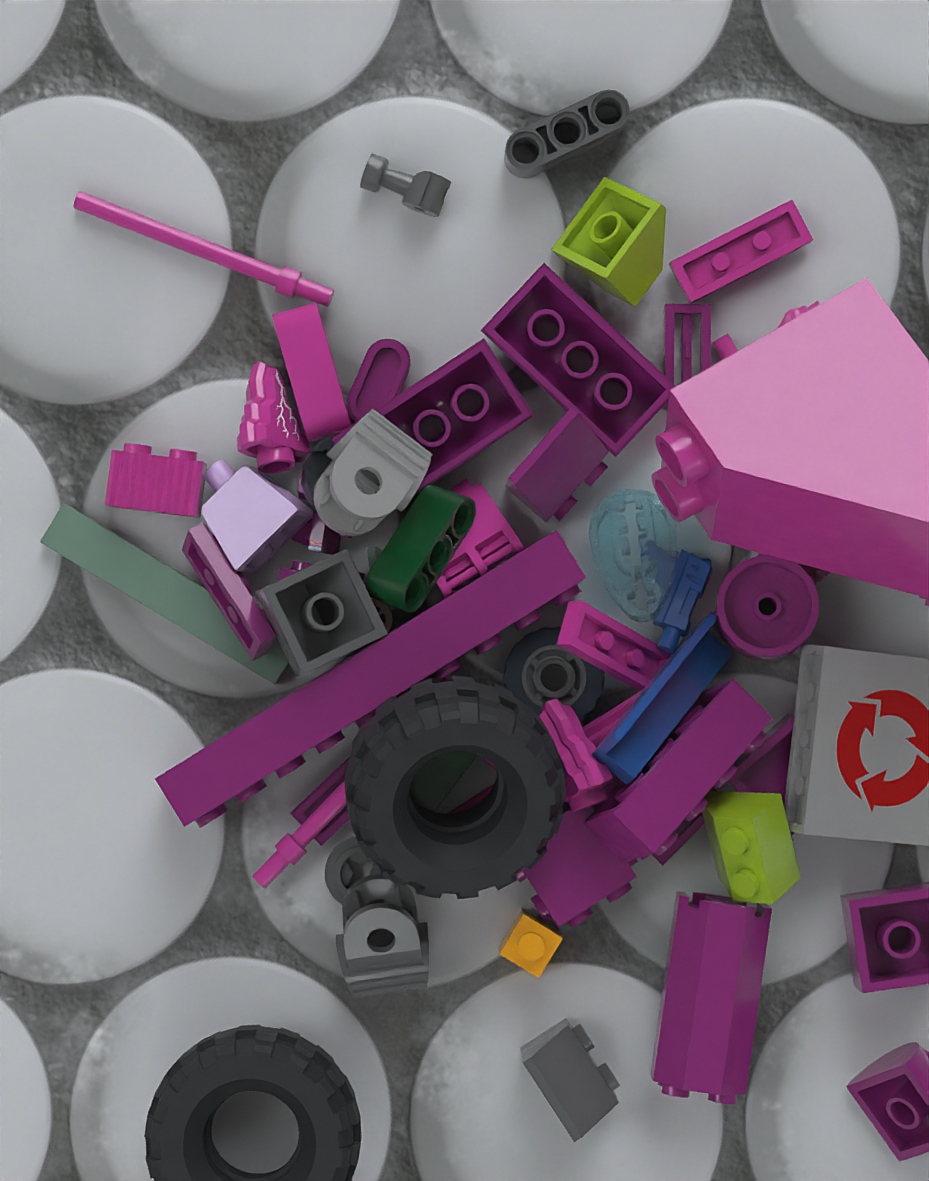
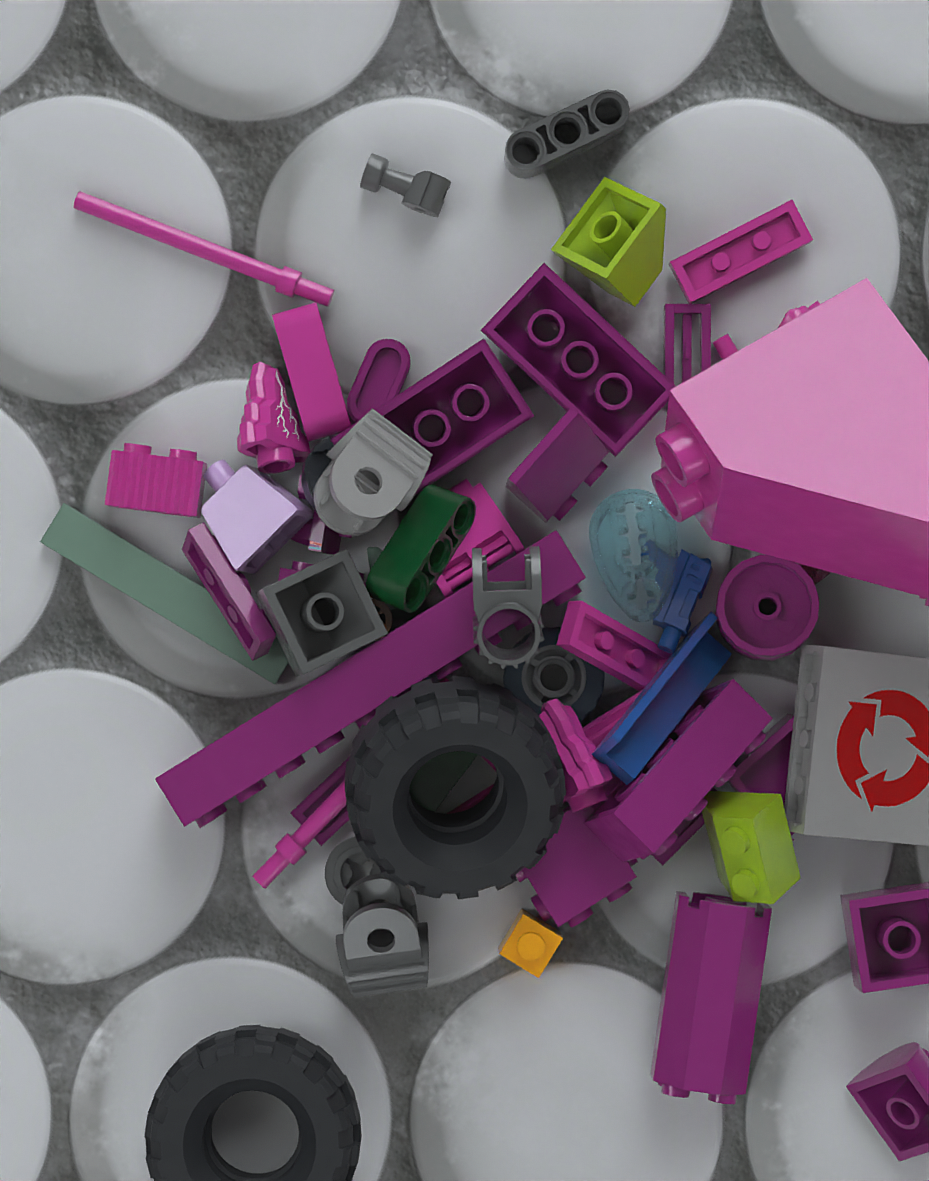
dark grey slope [520,1018,620,1142] -> none
none -> dark grey piece [472,546,544,669]

